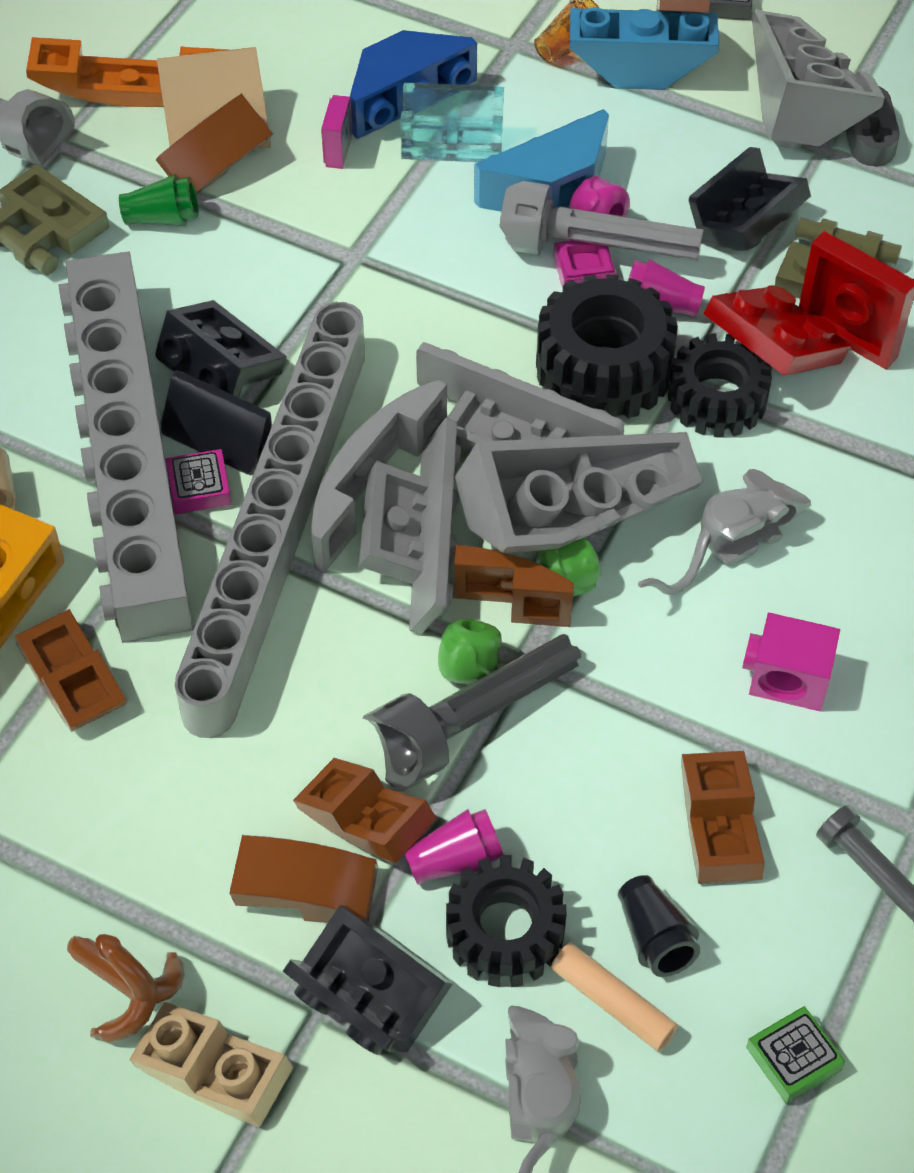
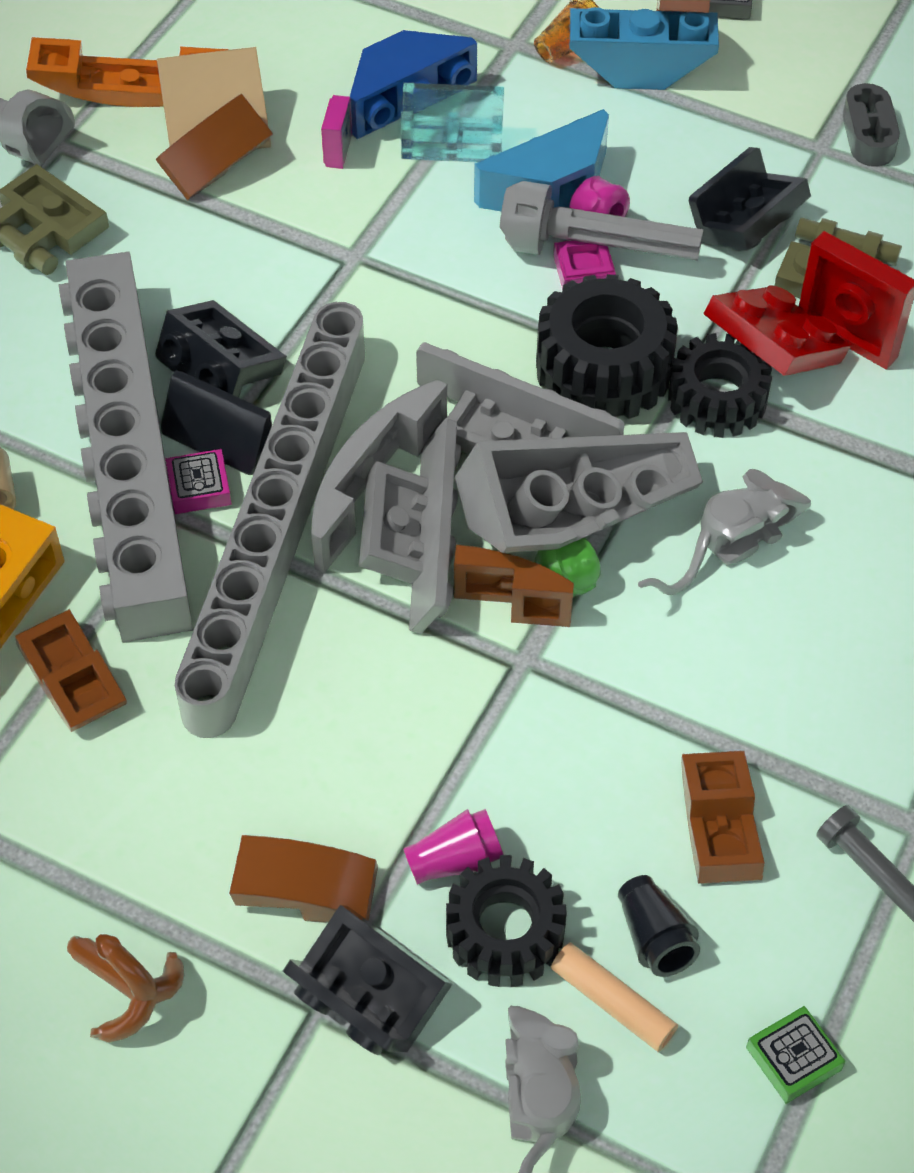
green cone [119,174,199,225] -> none
tan slope [129,1002,293,1128] -> none
dark orange slope [293,758,437,864] -> none
dark grey piece [362,634,581,791] -> none
bright green piece [438,619,502,684] -> none
dark pink cone [628,259,705,317] -> none
dark pink brick [742,612,841,712] -> none
light grey wedge [752,9,885,149] -> none

